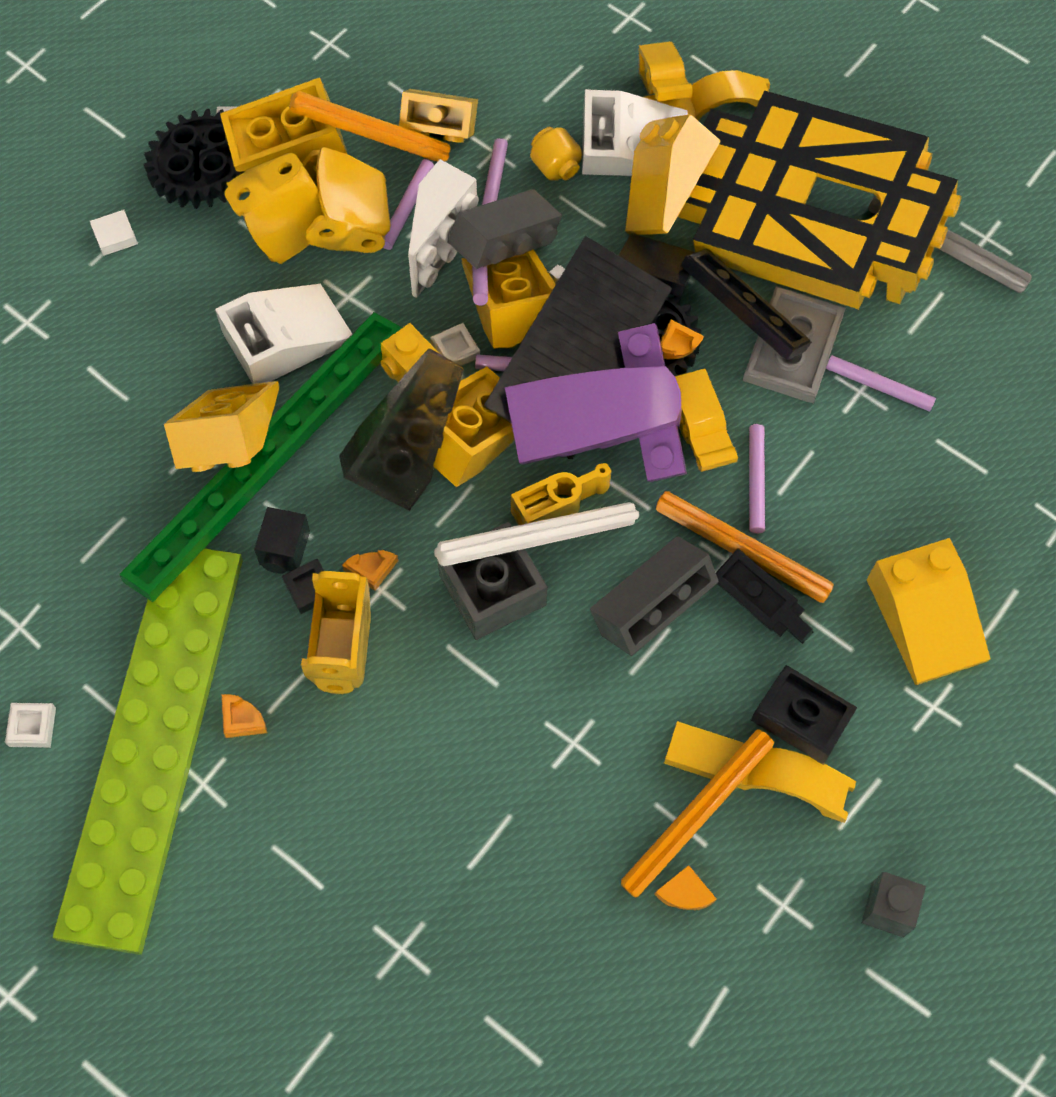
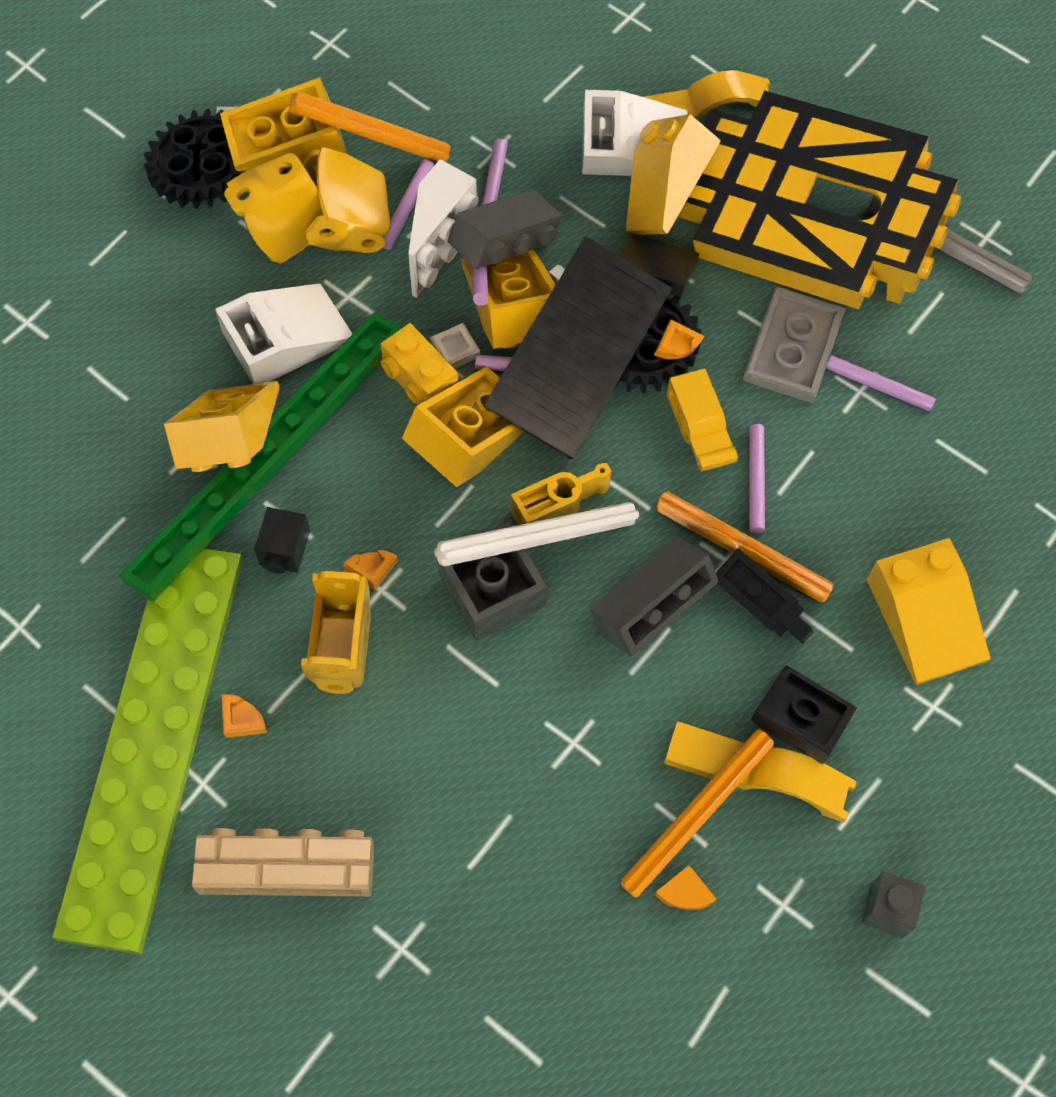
white tile [5,703,56,748] -> none
white tile [90,210,138,256] -> none
black plate [281,559,324,614] -> none
clear smoke wedge [339,348,464,511] -> none
yellow brick [399,89,478,143] -> none
medium lavender slope [505,323,687,482] -> none
yellow head [530,127,582,181] -> none
yellow piece [639,41,693,102] -> none
black tile [680,249,812,361] -> none
none -> tan brick [192,828,374,897]

